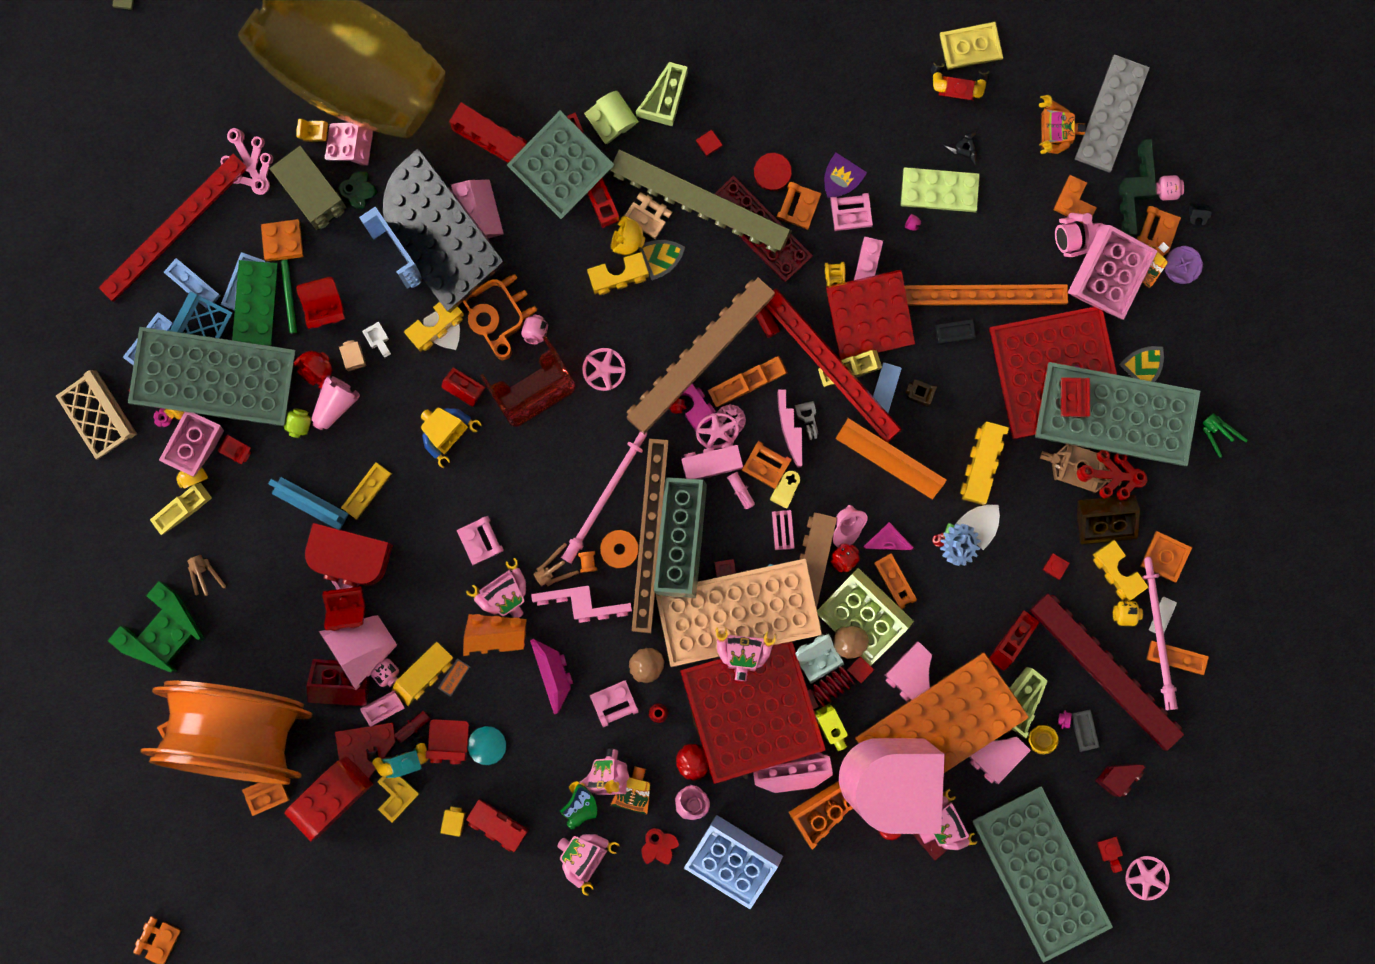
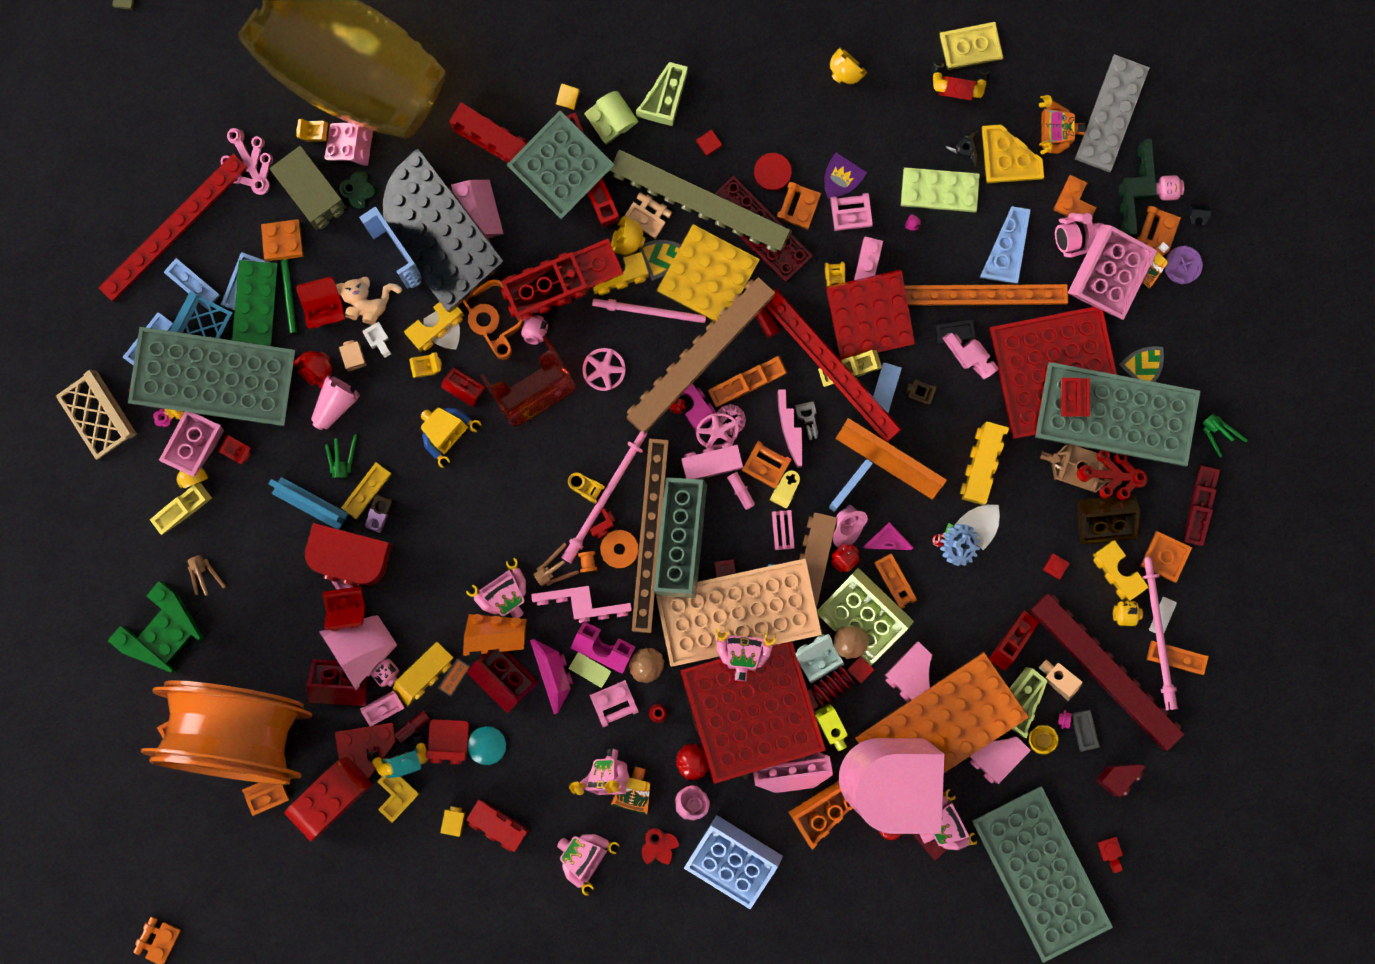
lime head [284,408,311,438] -> none
bright pink plate [457,516,504,565] -> none
green arm [560,784,597,829] -> none
bright pink wheel [1126,856,1170,900] -> none
none -> green plant [325,434,357,478]
none -> light nougat animal [336,277,402,325]
none -> leg [365,494,395,533]
none -> yellow bracket [409,352,442,378]
none -> dark red slope [467,649,539,714]
none -> red wedge [500,239,624,321]
none -> yellow slope [556,84,580,110]
none -> yellow piece [568,473,605,504]
none -> yellowish green tile [568,652,612,688]
none -> dark pink arch [571,621,636,674]
none -> red bracket [590,508,615,538]
none -> bright pink bar [592,298,706,323]
none -> yellow plate [657,224,760,322]
none -> light blue tile [829,459,873,512]
none -> yellow cylinder [830,47,867,84]
none -> bright pink plate [942,333,999,379]
none -> light blue wing [980,206,1030,285]
none -> yellow plate [982,125,1044,183]
none -> light nougat torso [1039,660,1083,701]
none -> dark red slope [1184,464,1220,546]

